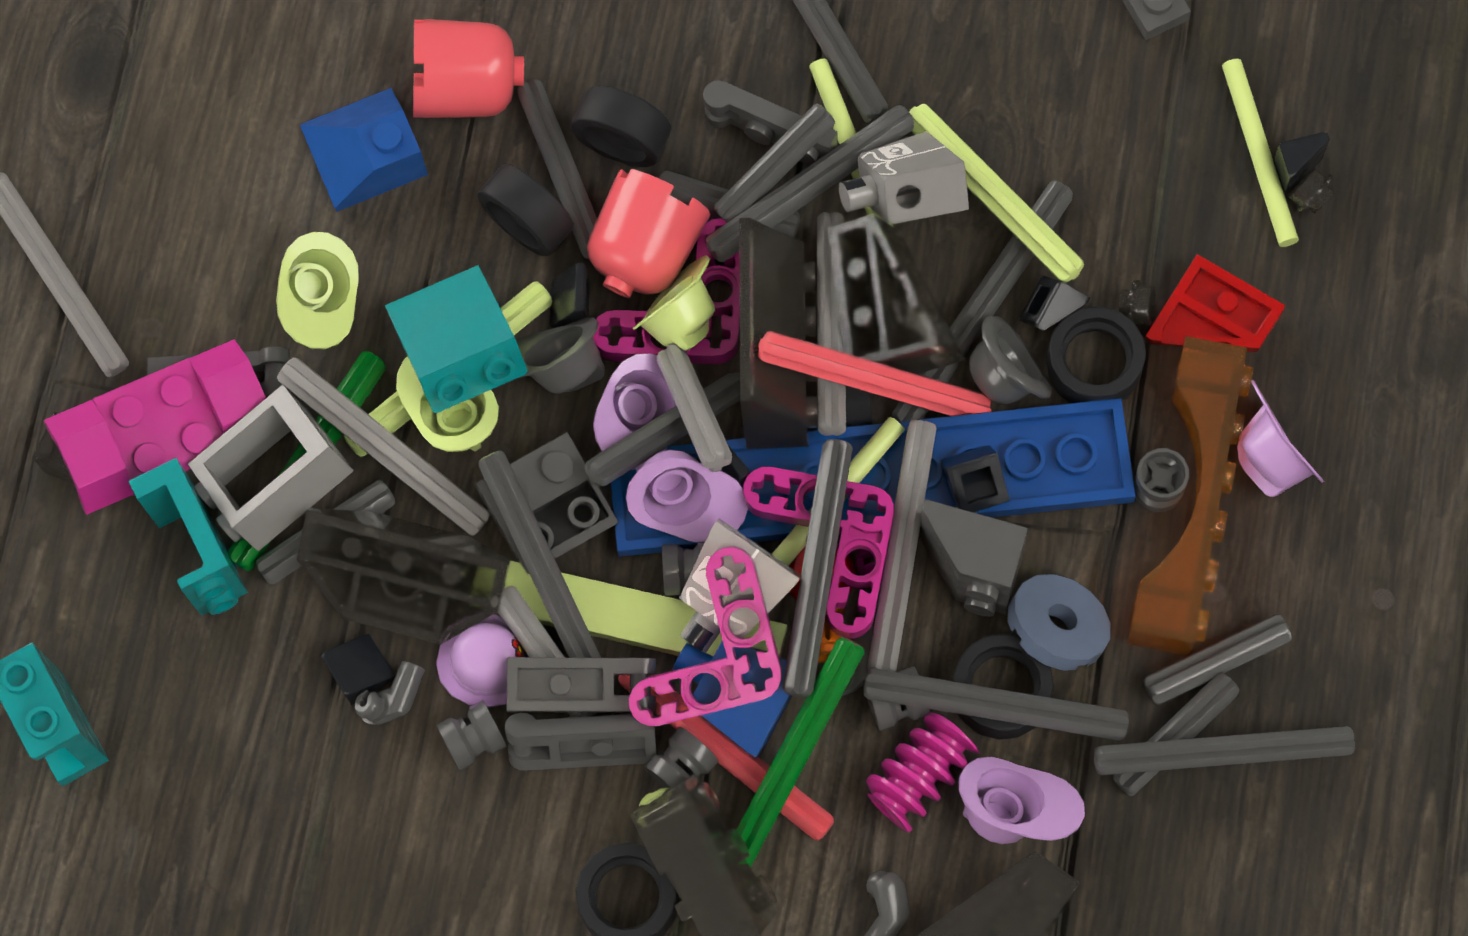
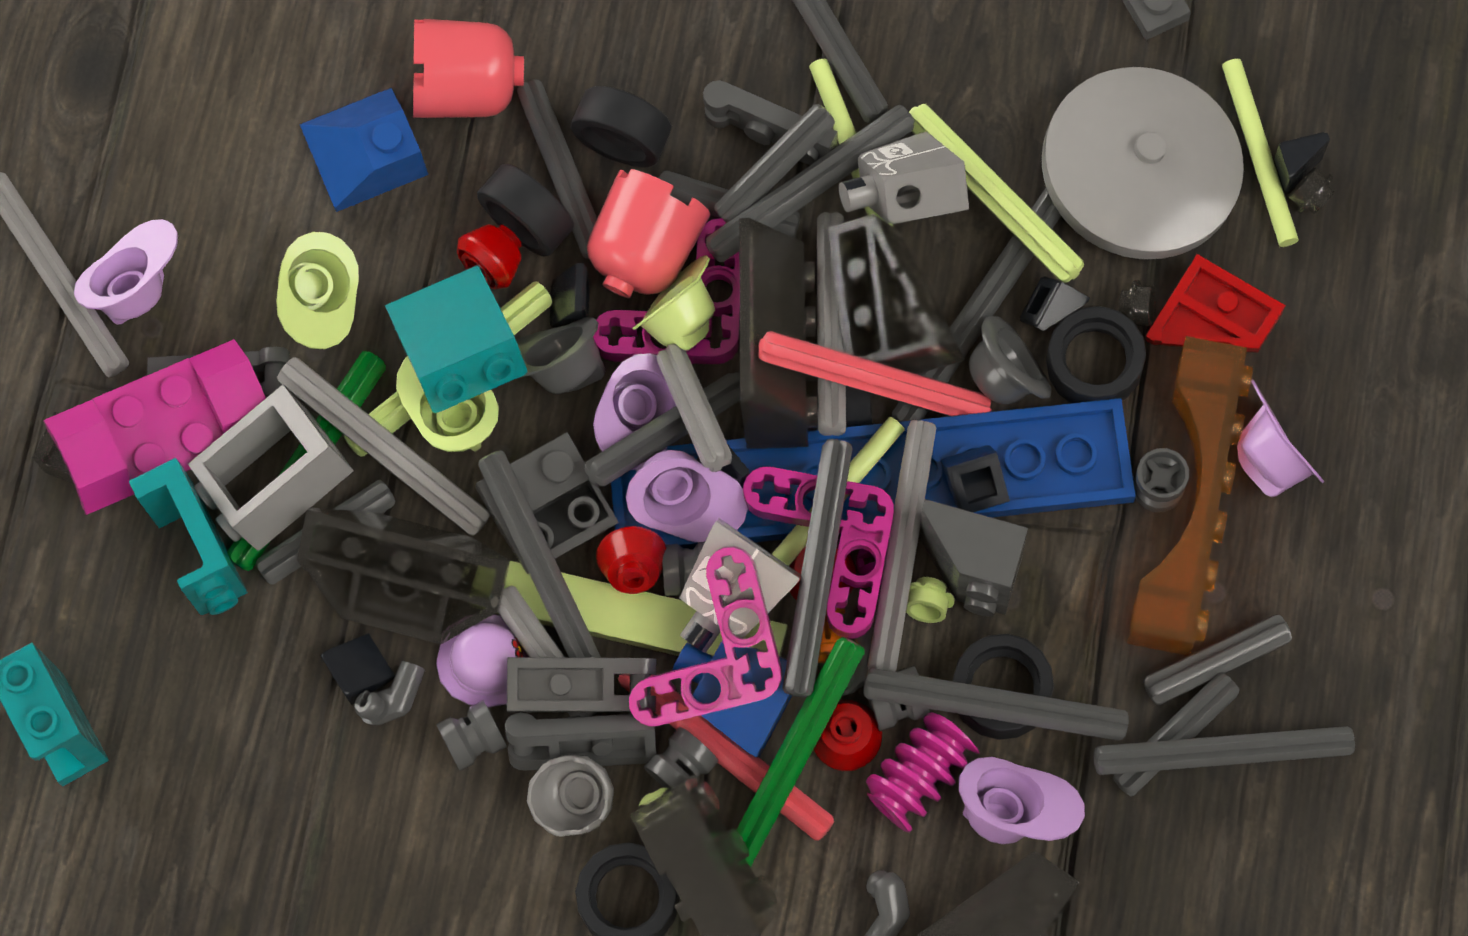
sand blue tile [1007,574,1111,671] -> none
none -> lavender piece [74,219,178,325]
none -> red cone [457,224,522,289]
none -> light grey hair [527,755,614,837]
none -> red cone [596,526,667,594]
none -> red cone [813,700,882,771]
none -> yellowish green plate [906,577,955,623]
none -> light grey dish [1041,67,1244,259]

